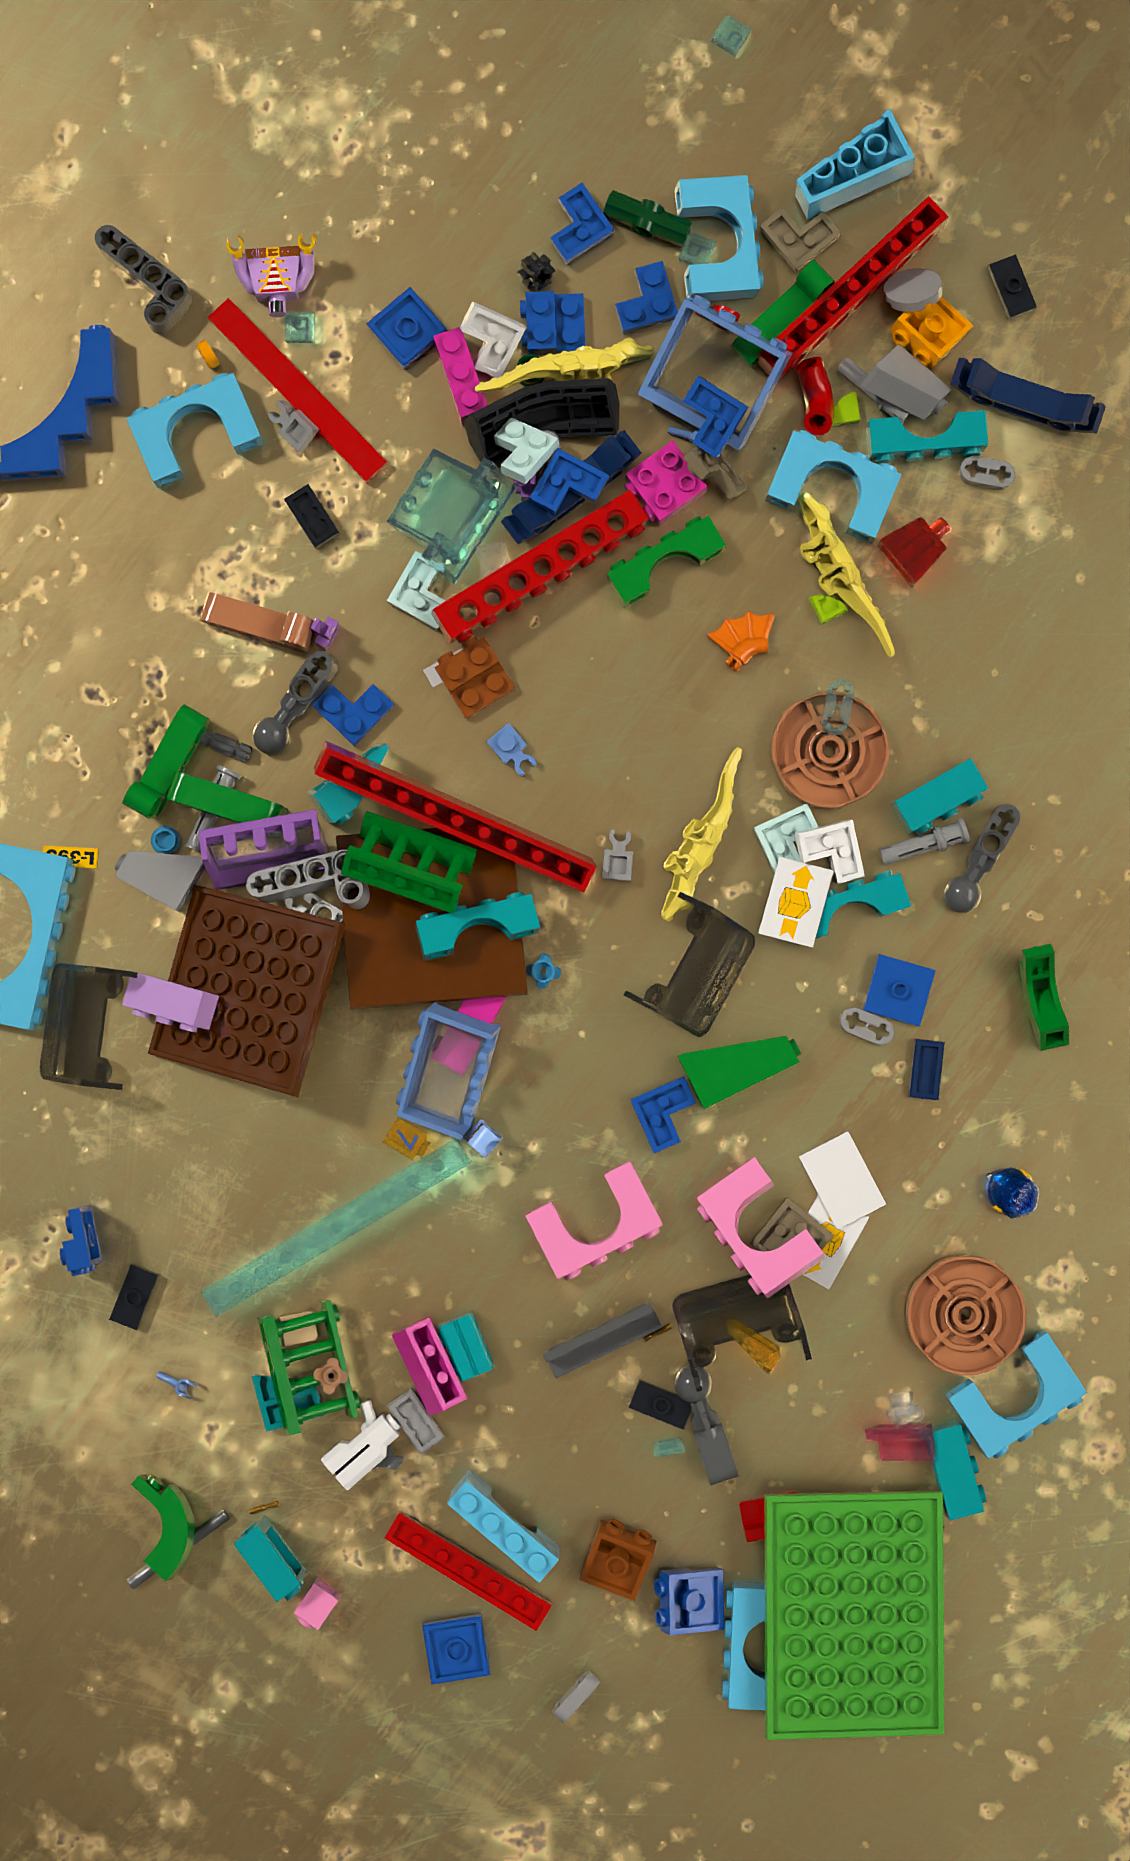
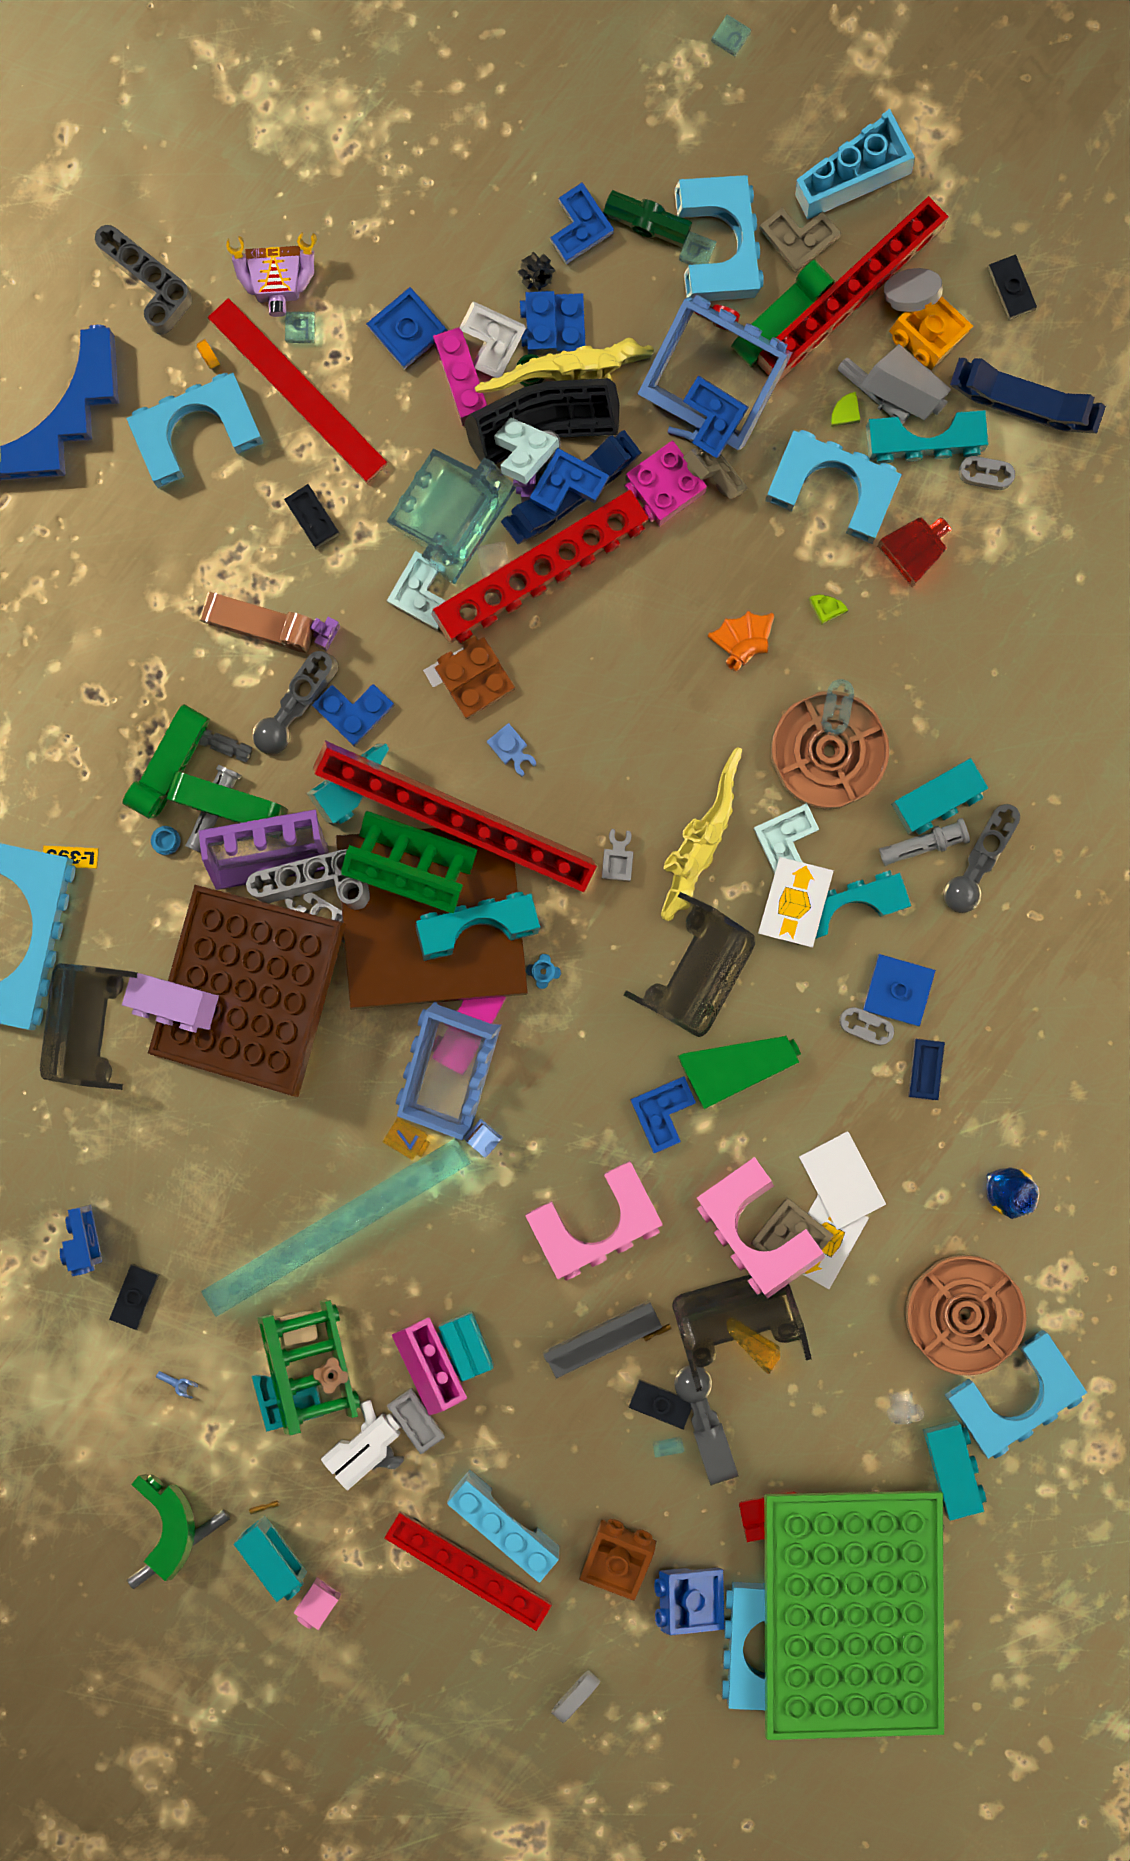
light grey slope [115,851,205,912] -> none
light grey plate [268,400,319,452] -> none
blue plate [422,1614,491,1685] -> none
green arch [607,516,726,608] -> none
blue plate [615,261,678,334] -> none
white plate [794,819,865,884] -> none
red cylinder [795,357,835,435] -> none
light yellow animal [799,491,895,657] -> none
clear pink panel [865,1423,936,1461] -> none
green arch [1020,944,1069,1051] -> none

